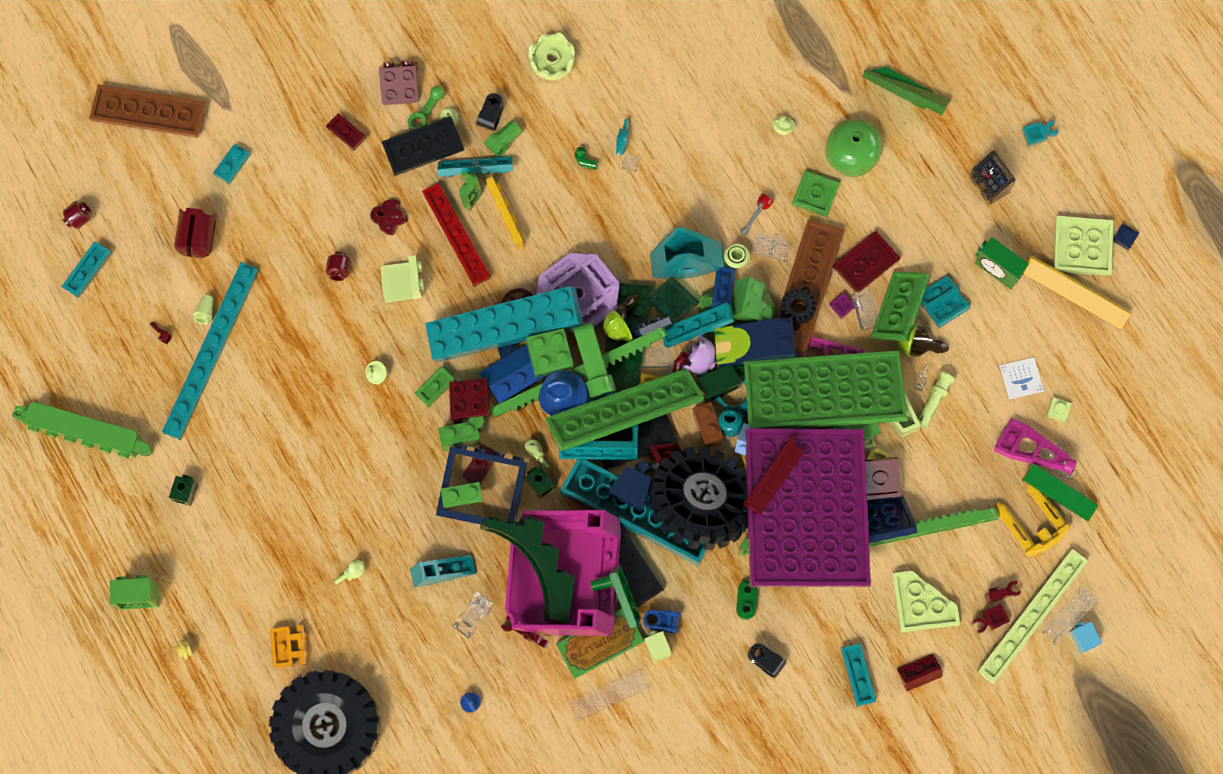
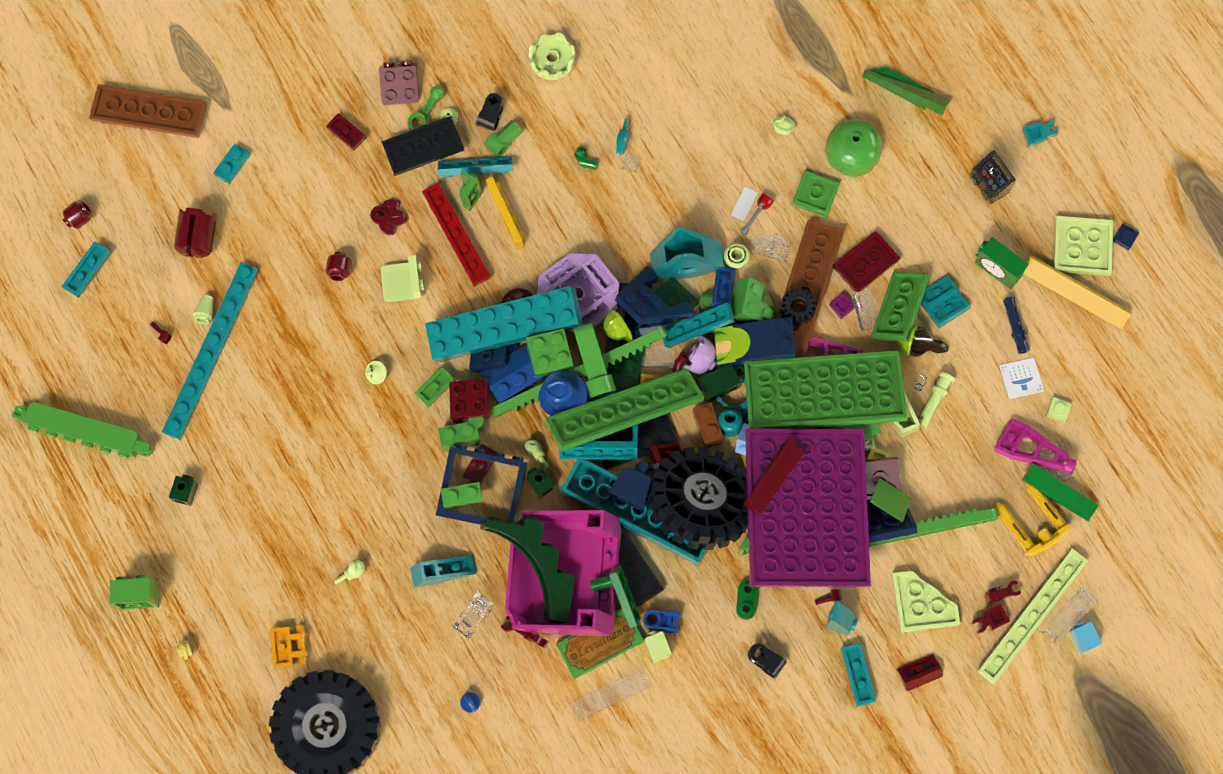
none -> dark blue plate [469,347,509,372]
none -> dark blue wing [615,267,695,325]
none -> white sticker [731,187,758,221]
none -> dark red hand [815,589,842,605]
none -> teal slope [826,601,857,635]
none -> bright green piece [870,478,911,522]
none -> dark blue pin [1003,296,1030,354]

